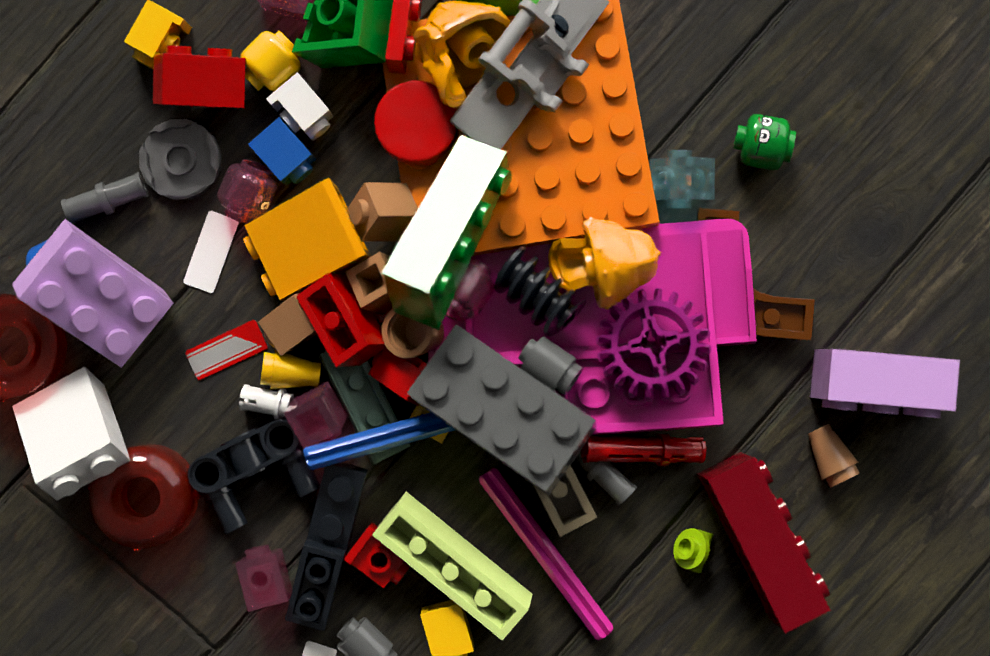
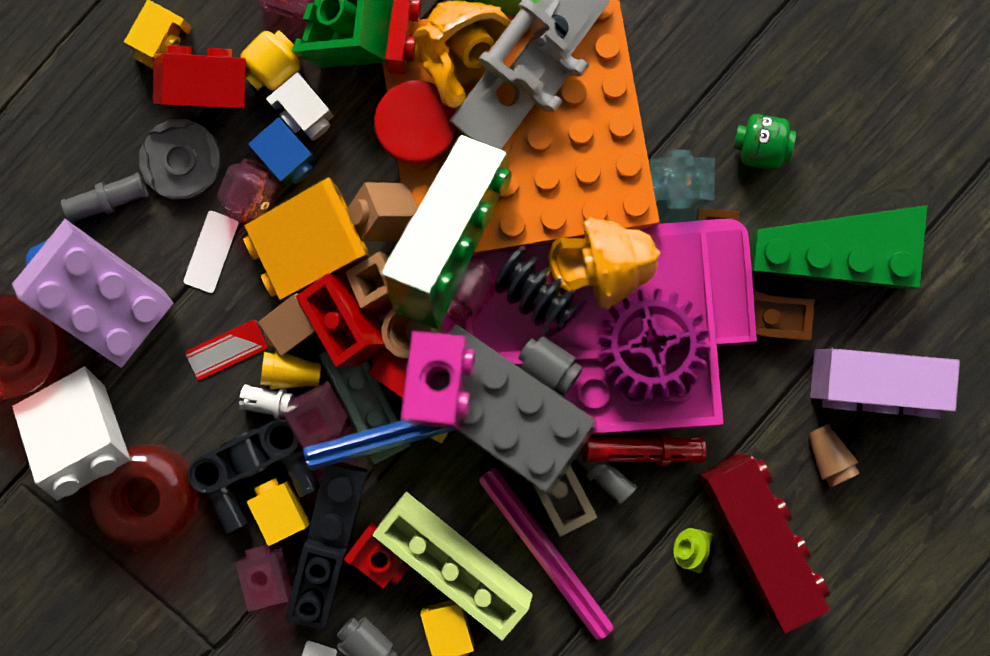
none -> yellow brick [247,478,311,546]
none -> dark pink brick [402,331,475,429]
none -> green wedge [749,205,928,290]

